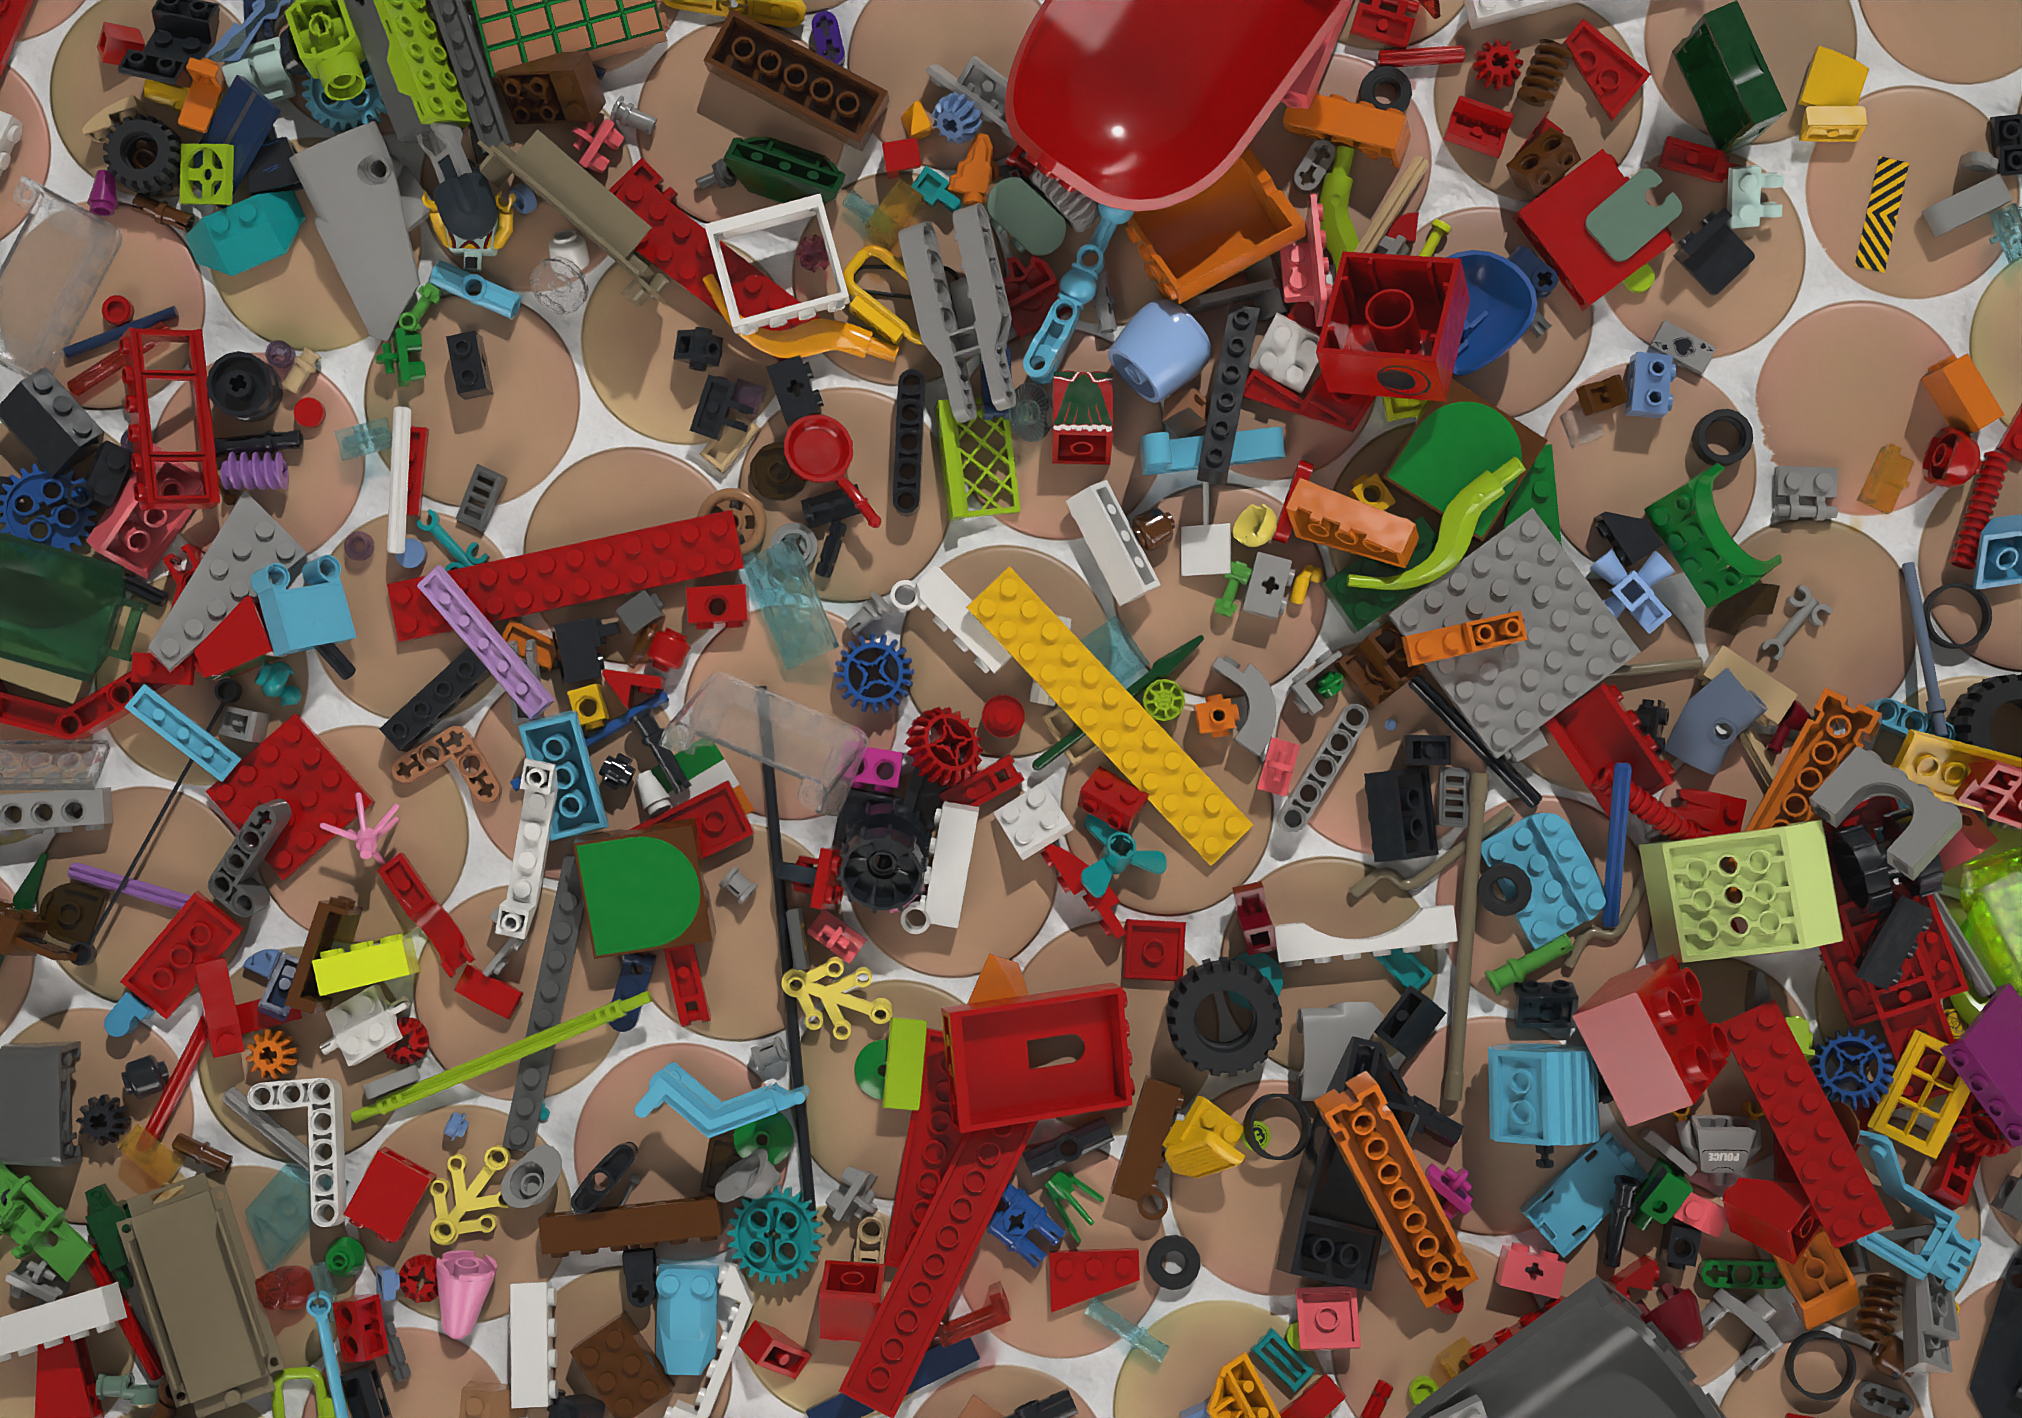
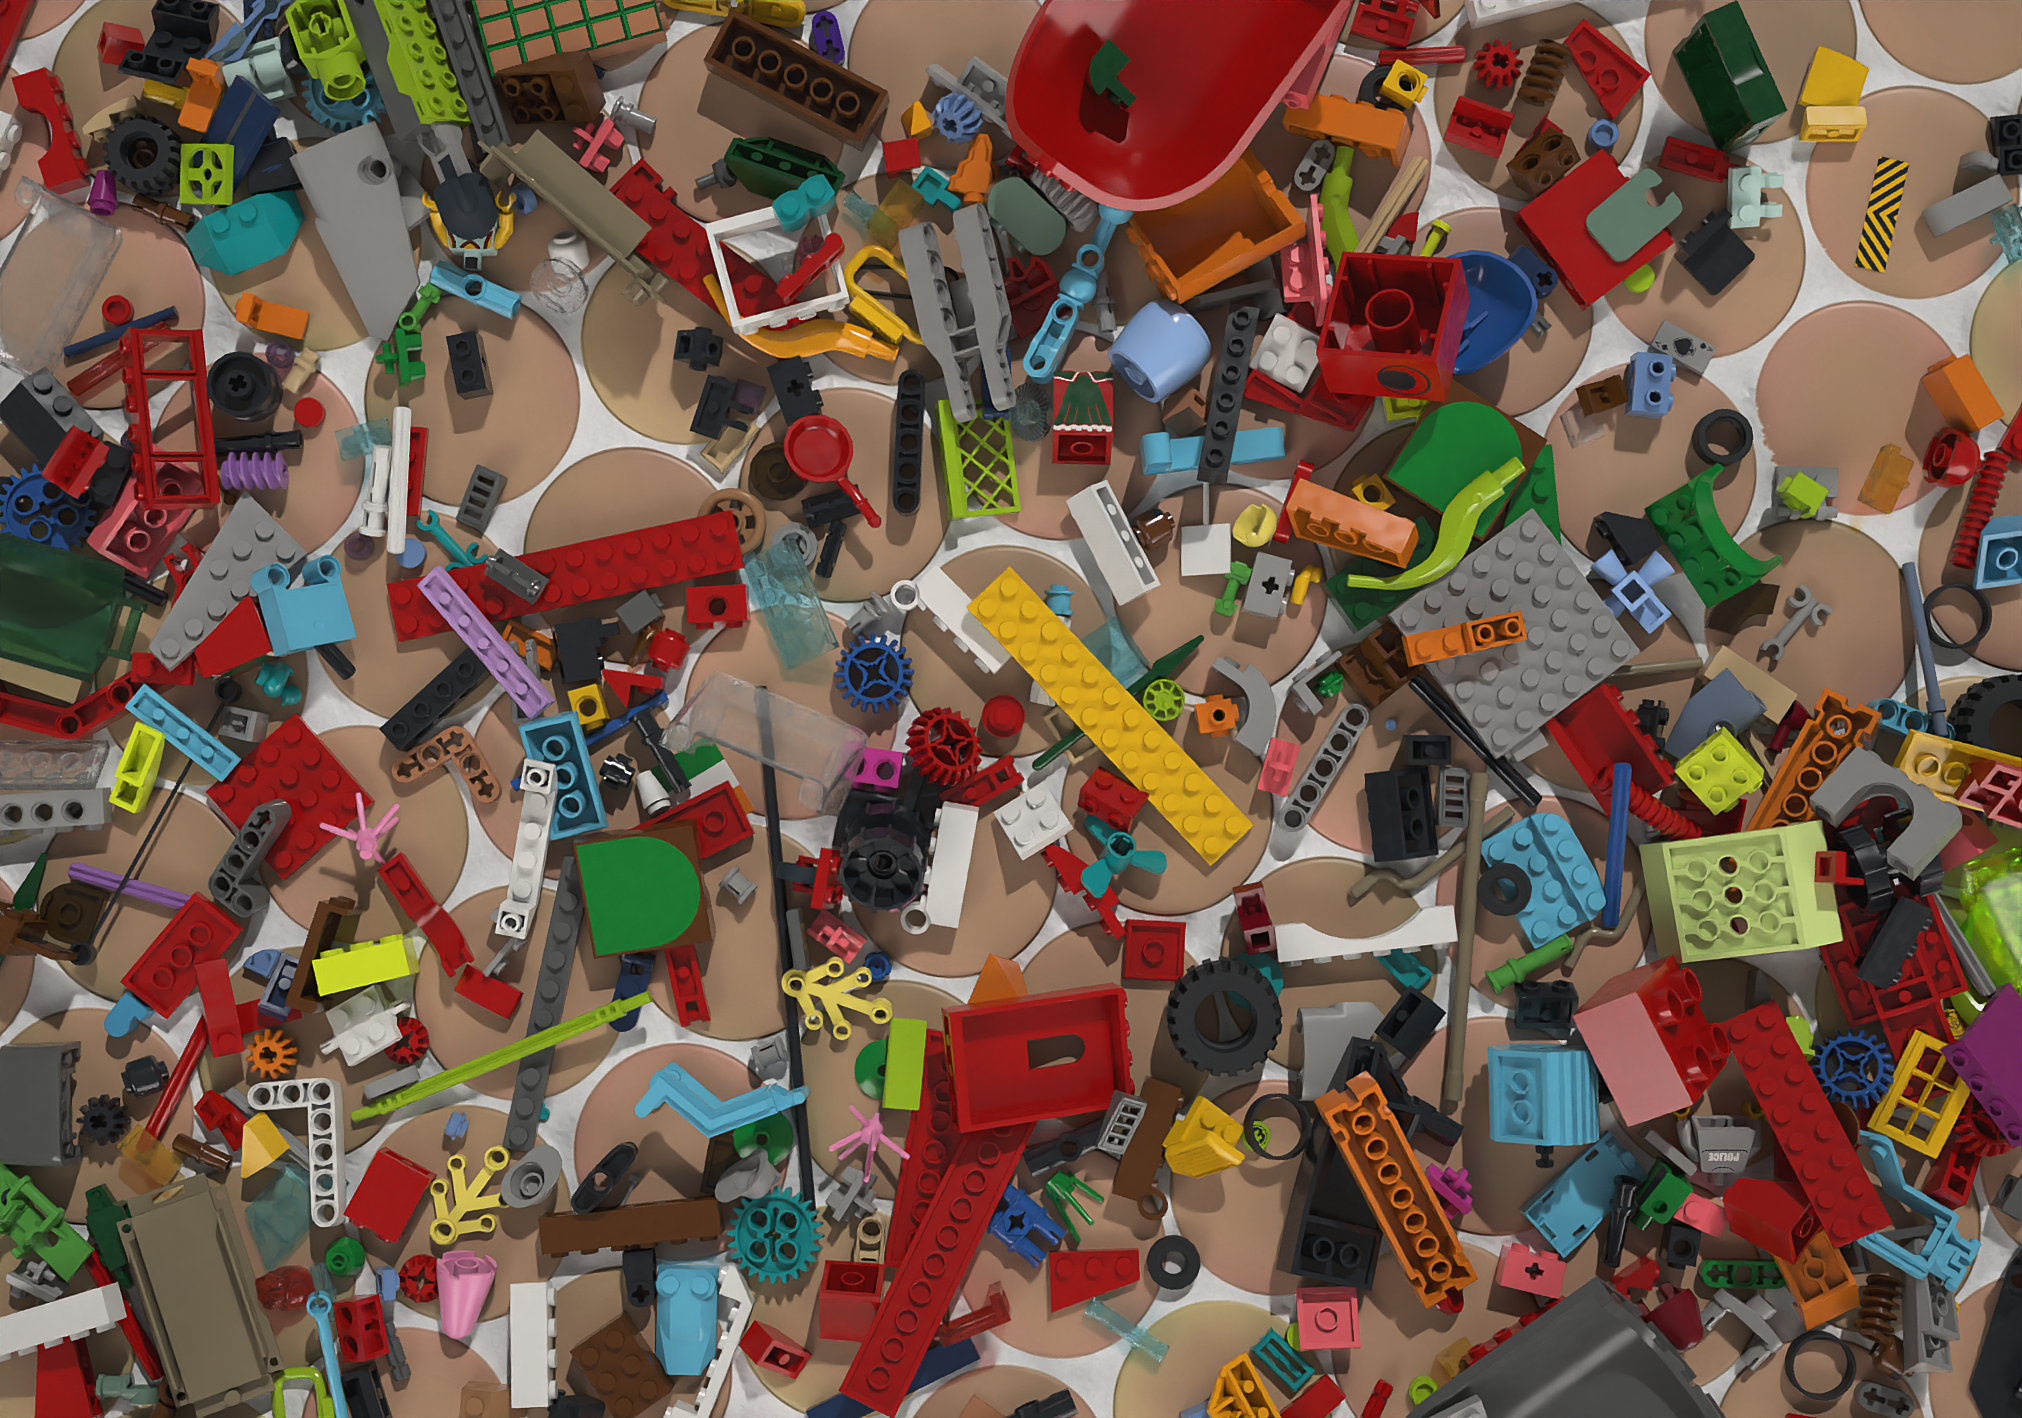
none -> red arch [11,67,91,196]
none -> red bracket [41,426,110,499]
none -> neon yellow slope [108,721,166,814]
none -> red slope [194,1090,248,1152]
none -> orange bracket [235,292,310,340]
none -> yellow slope [241,1111,290,1178]
none -> white pin [359,445,393,537]
none -> dark grey hinge [484,548,549,605]
none -> teal brick [772,174,836,233]
none -> red plate [775,233,845,305]
none -> bright pink plant [828,1105,910,1183]
none -> blue plate [863,952,892,981]
none -> medium azure brick [1044,585,1074,616]
none -> dark green brick [1086,39,1137,110]
none -> dark grey slope [1095,1090,1148,1155]
none -> yellow brick [1379,59,1428,109]
none -> medium blue tile [1587,119,1619,151]
none -> neon yellow brick [1674,726,1765,816]
none -> lime brick [1776,471,1829,519]
none -> red panel [1815,851,1864,886]

